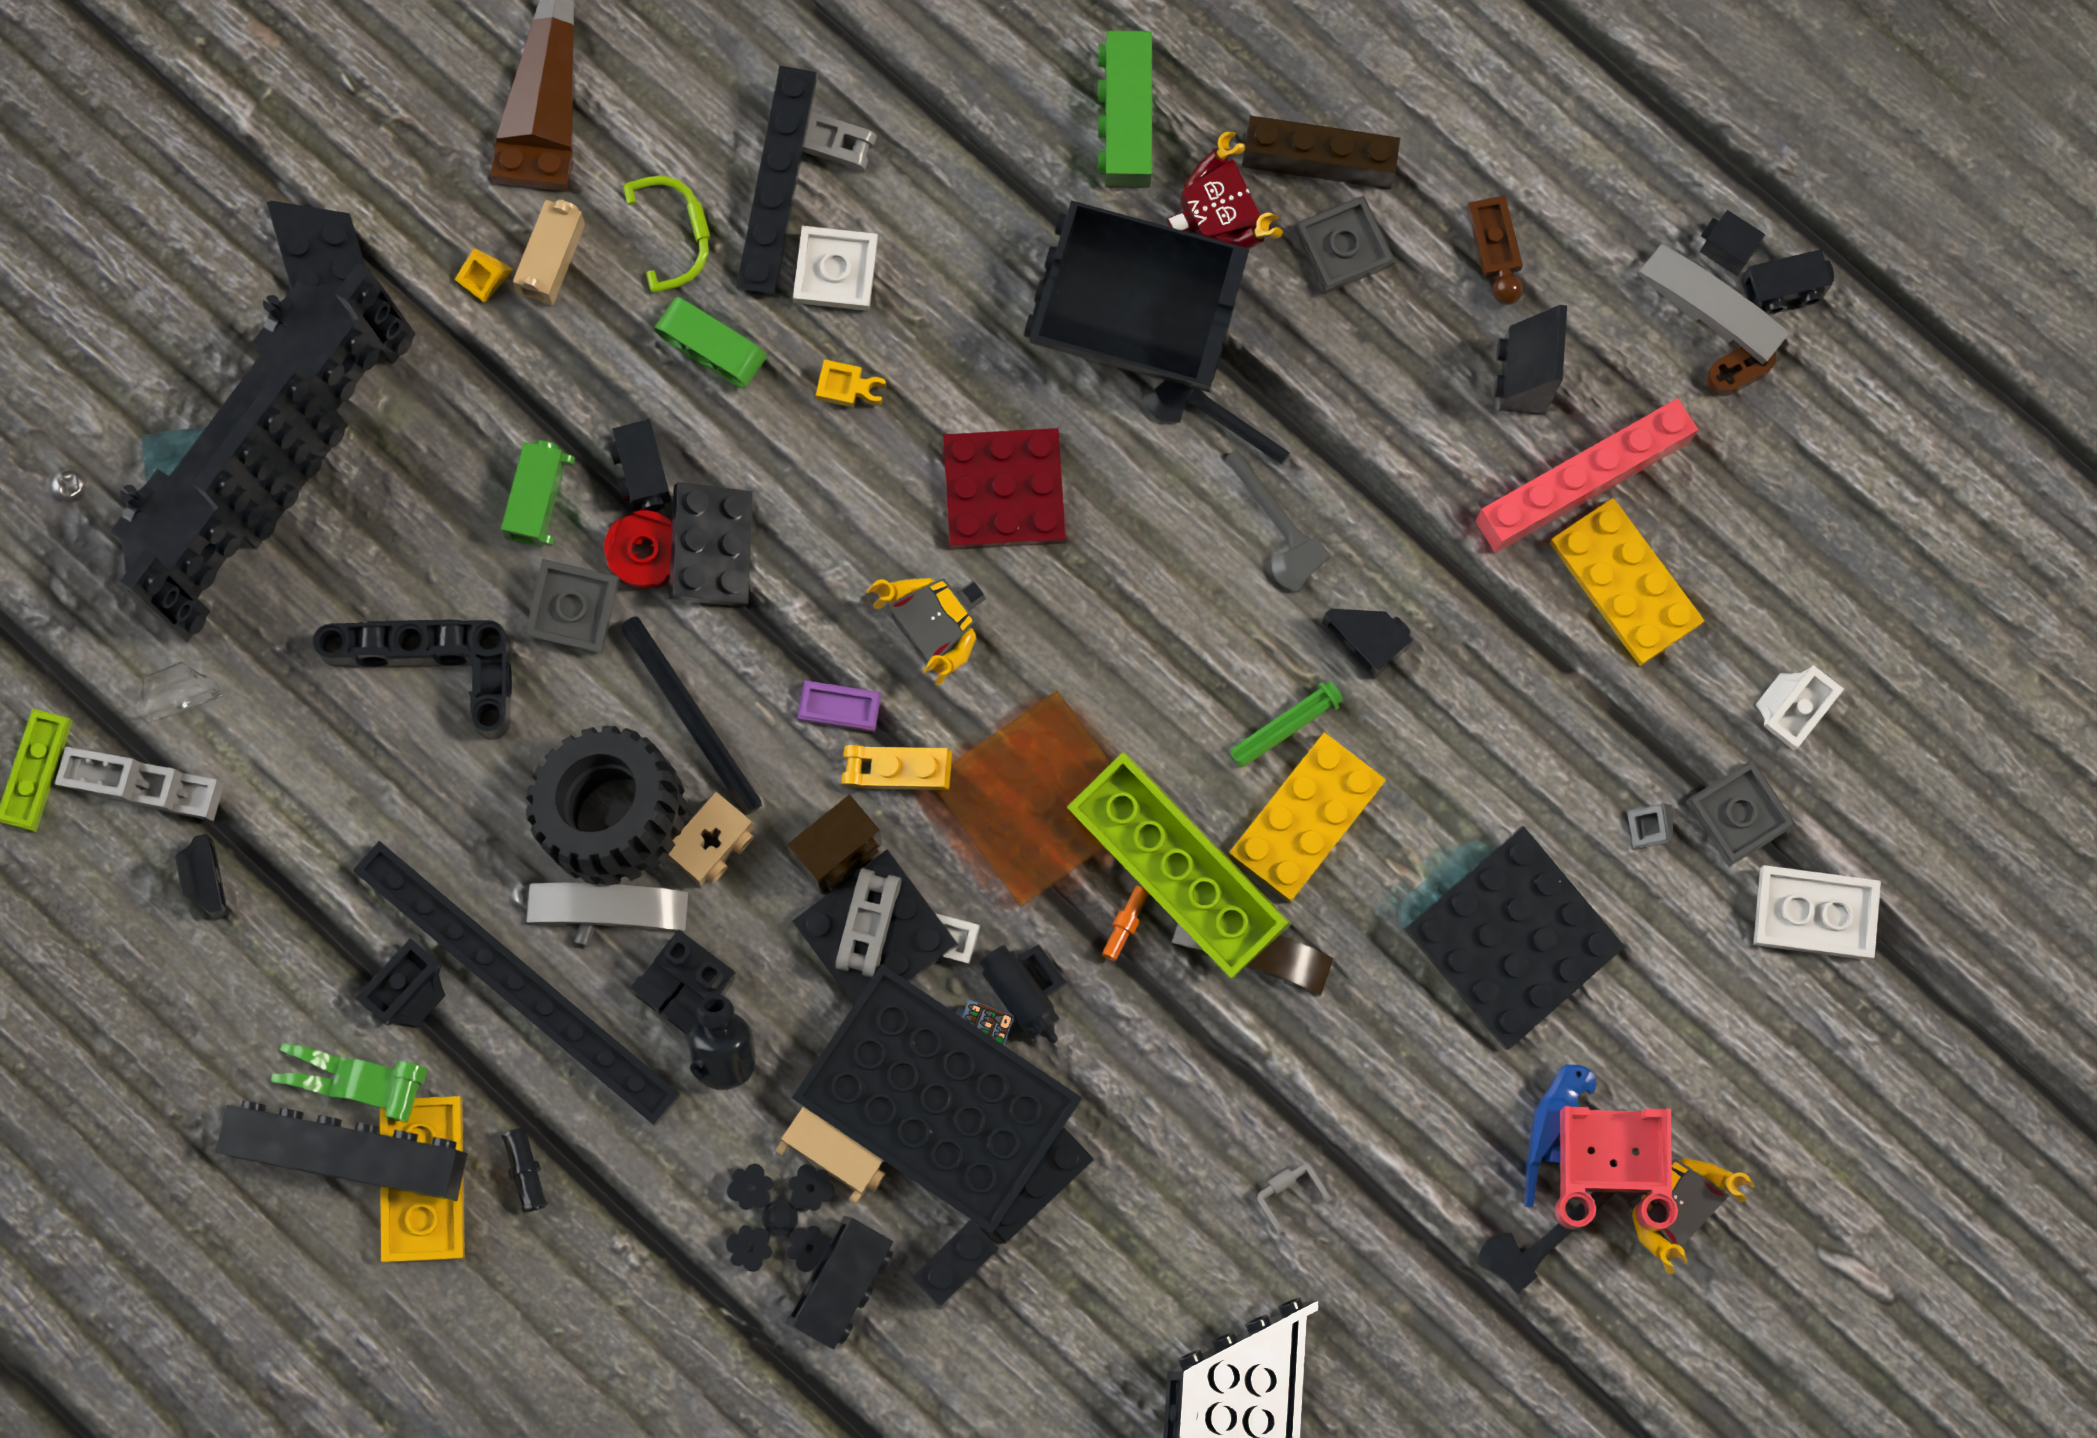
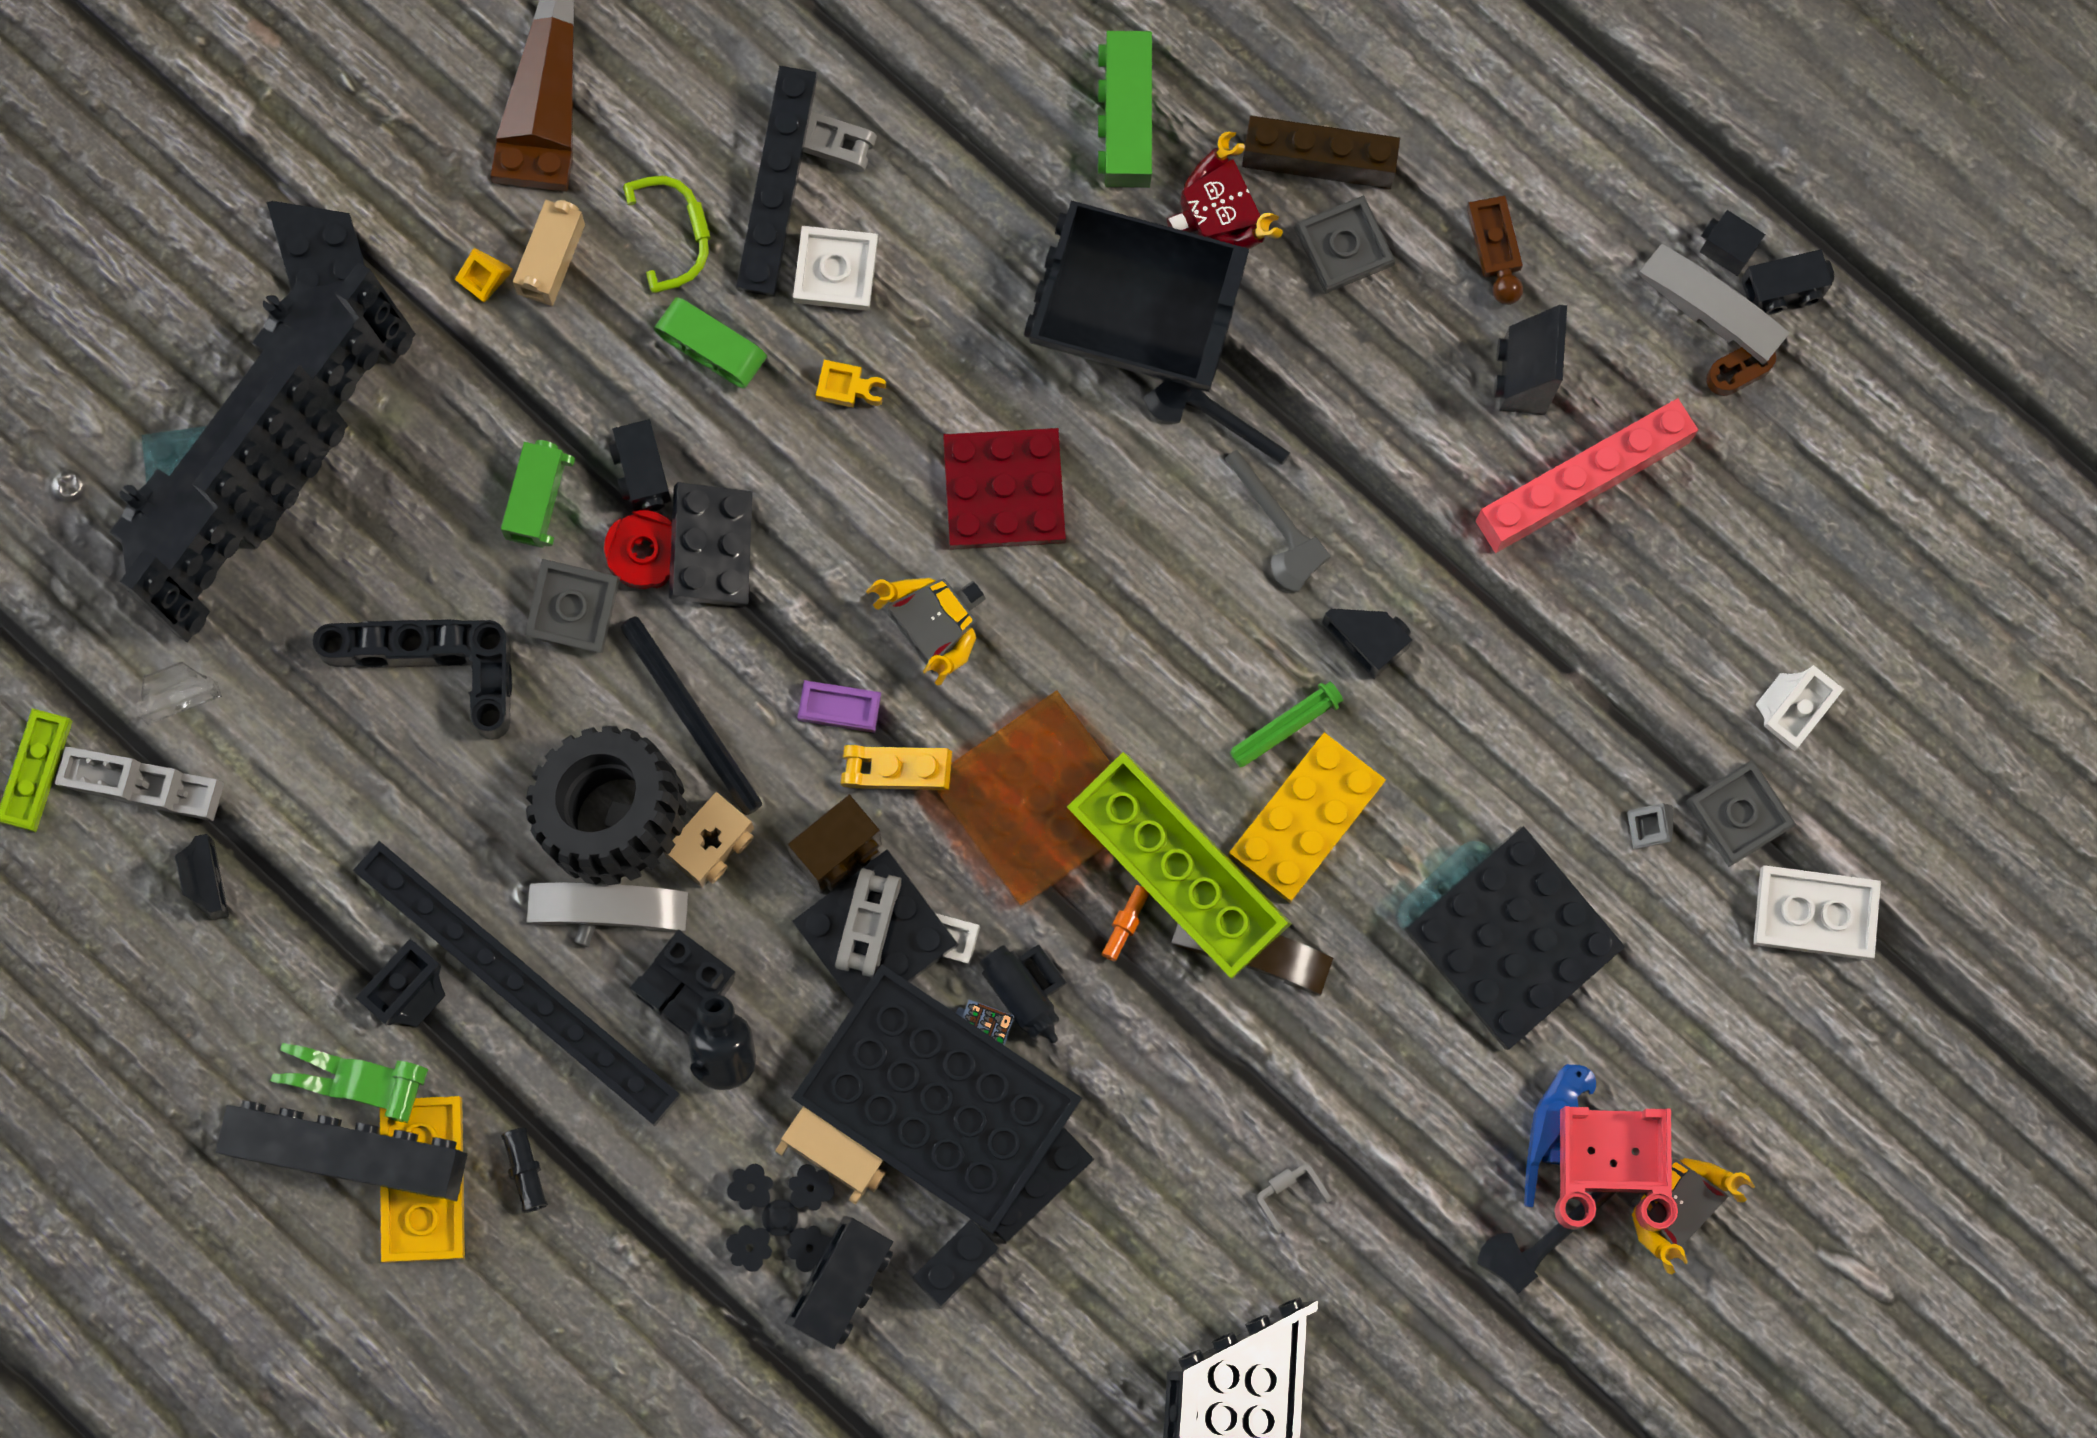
yellow plate [1549,497,1705,667] -> none

